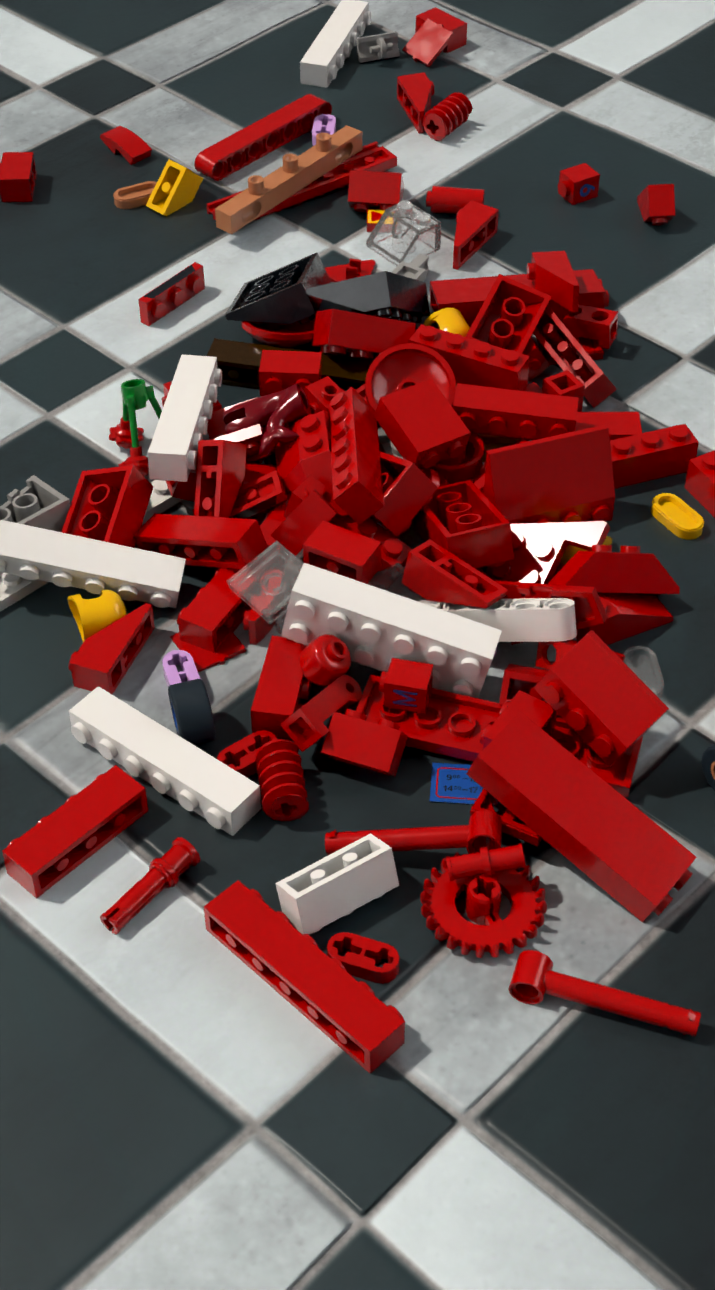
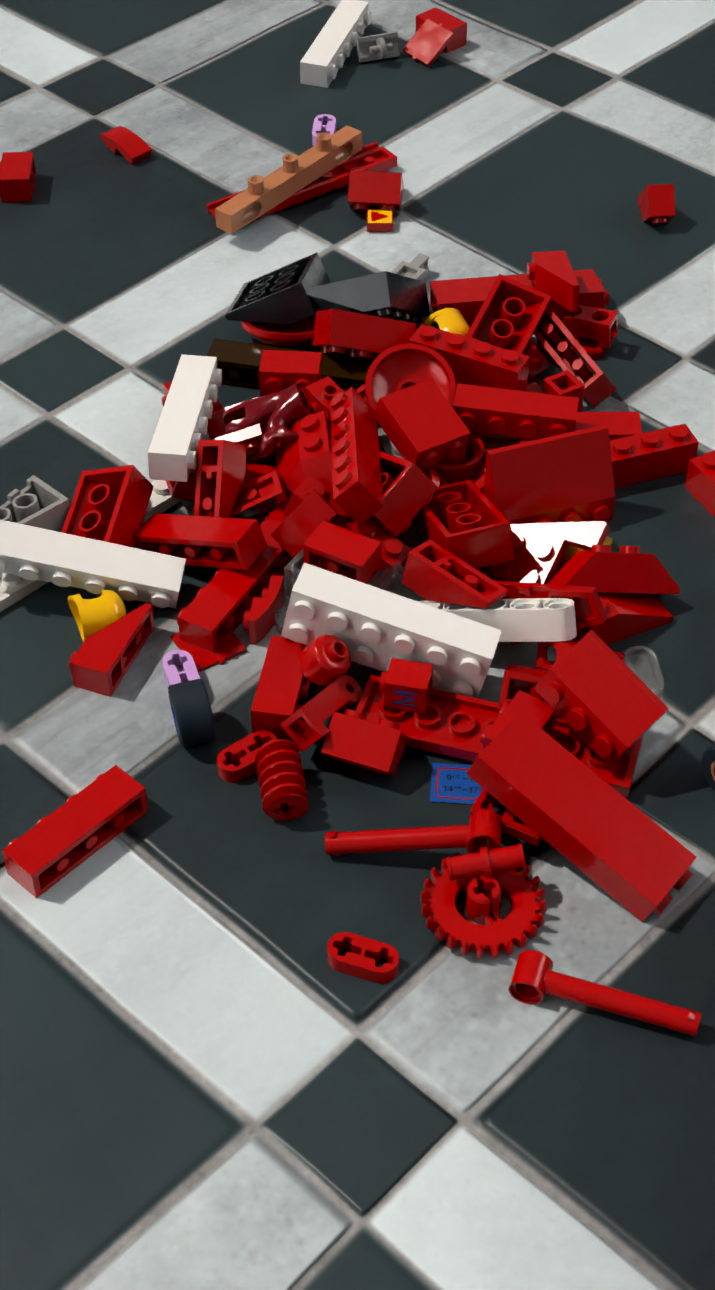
white brick [69,686,261,836] -> none
red pin [100,837,201,935] -> none
plant [109,379,162,476] -> none
nougat tile [113,181,157,209] -> none
red plate [138,262,205,326] -> none
yellow slope [146,159,204,217] -> none
red beam [194,94,332,181] -> none
red brick [203,880,405,1074] -> none
clear tile [226,541,304,624] -> none
white brick [275,833,399,935] -> none
red piece [325,258,375,282] -> none
clear slope [366,200,441,266] -> none
red slope [397,72,435,134] -> none
red piece [423,92,473,141] -> none
red brick [426,186,485,214] -> none
red slope [453,200,499,270] -> none
red brick [558,163,600,205] -> none
yellow tile [651,493,704,540] -> none

